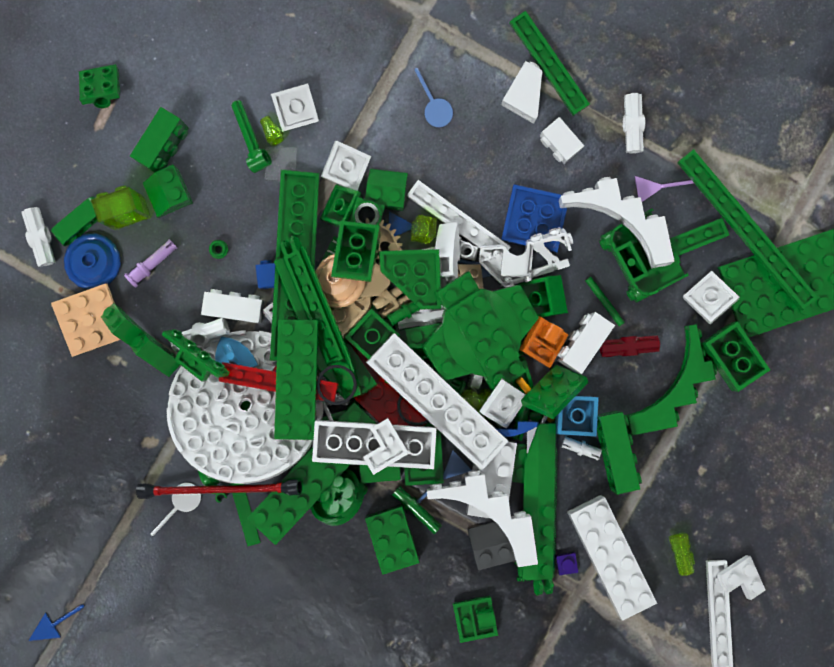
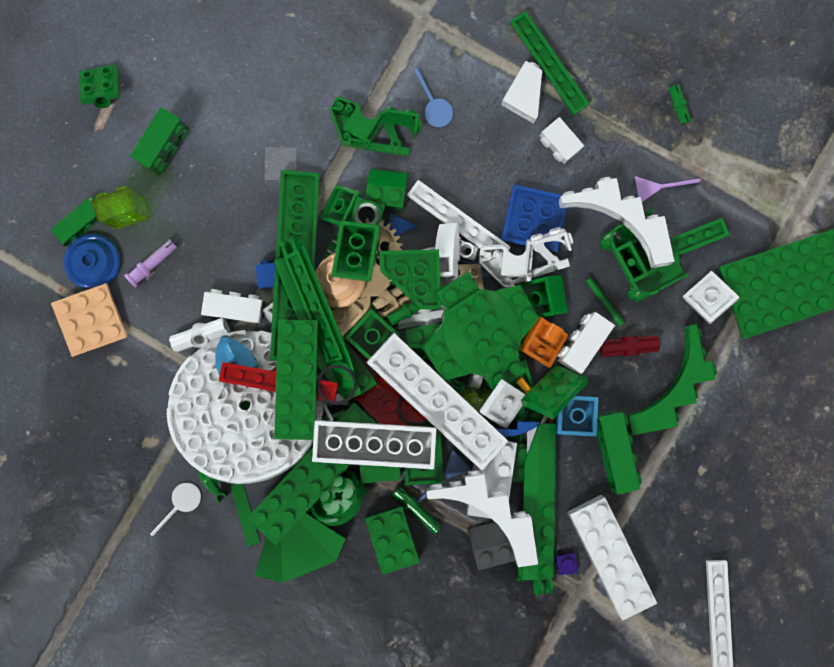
white piece [22,207,56,267] -> none
blue piece [29,605,84,641] -> none
green arch [101,303,180,377] -> none
red hose [136,479,302,499] -> none
green slope [143,165,193,218] -> none
green bracket [162,329,230,382] -> none
green plate [209,240,228,259] -> none
green axle [231,100,272,173] -> none
clear neon green cone [260,116,284,146] -> none
white hinge [271,83,319,132] -> none
white hinge [321,141,371,190] -> none
white plate [363,418,409,475] -> none
clear neon green brick [411,215,437,244] -> none
green plate [453,596,498,643] -> none
white pin [561,436,602,461] -> none
white piece [623,93,645,154] -> none
clear neon green axle [669,533,695,576] -> none
green plate [677,149,819,311] -> none
green brick [701,322,770,392] -> none
white plate [717,555,765,600] -> none
none -> green panel [255,513,346,583]
none -> green piece [330,97,422,156]
none -> green pin [668,84,692,125]

